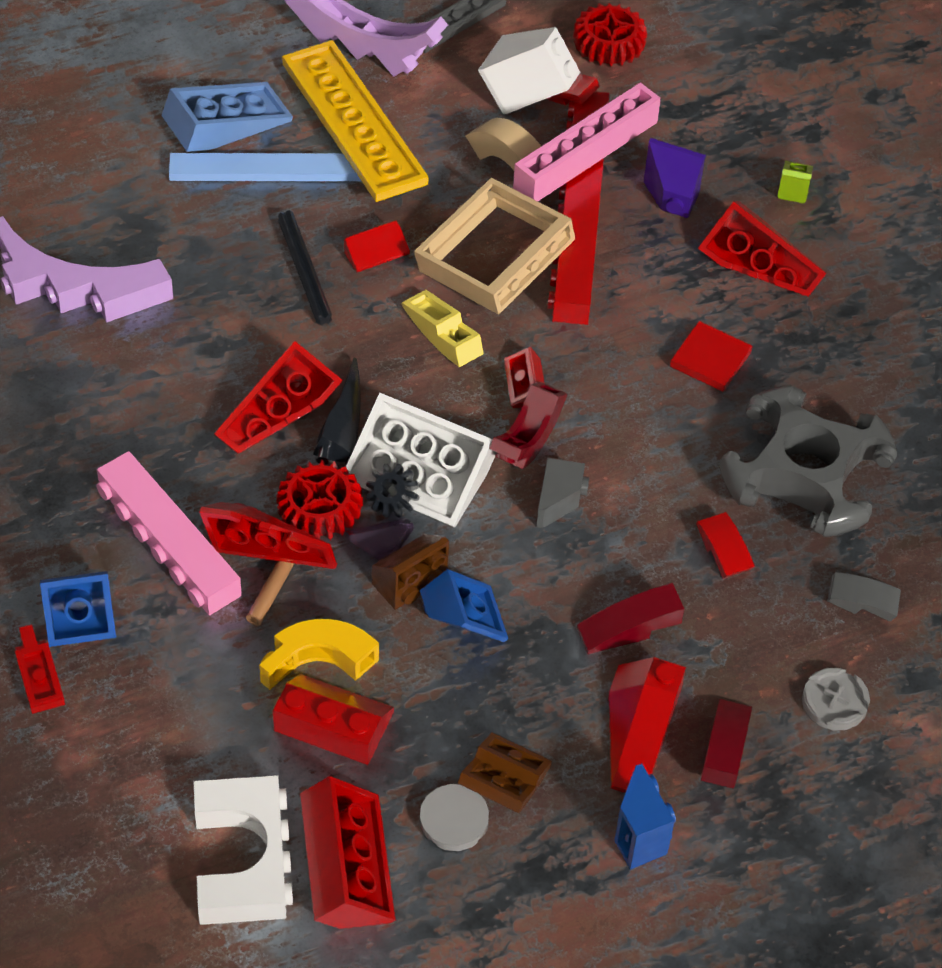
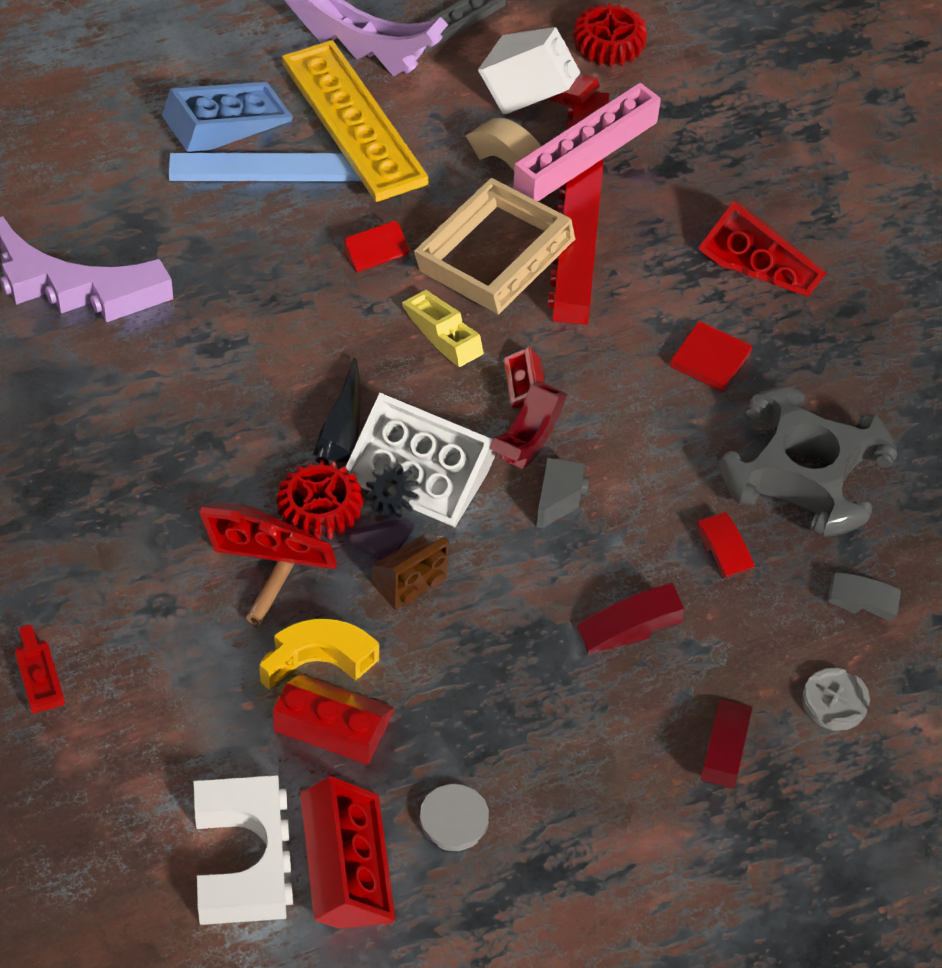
blue brick [40,571,116,647] -> none
bright pink brick [96,451,242,616] -> none
red wedge [214,341,343,454] -> none
black axle [278,210,332,326] -> none
blue slope [420,569,509,642] -> none
reddish brown slope [458,732,552,813] -> none
red wedge [608,657,686,793] -> none
blue slope [614,764,676,869] -> none
dark purple slope [643,138,706,218] -> none
lime slope [778,161,813,203] -> none

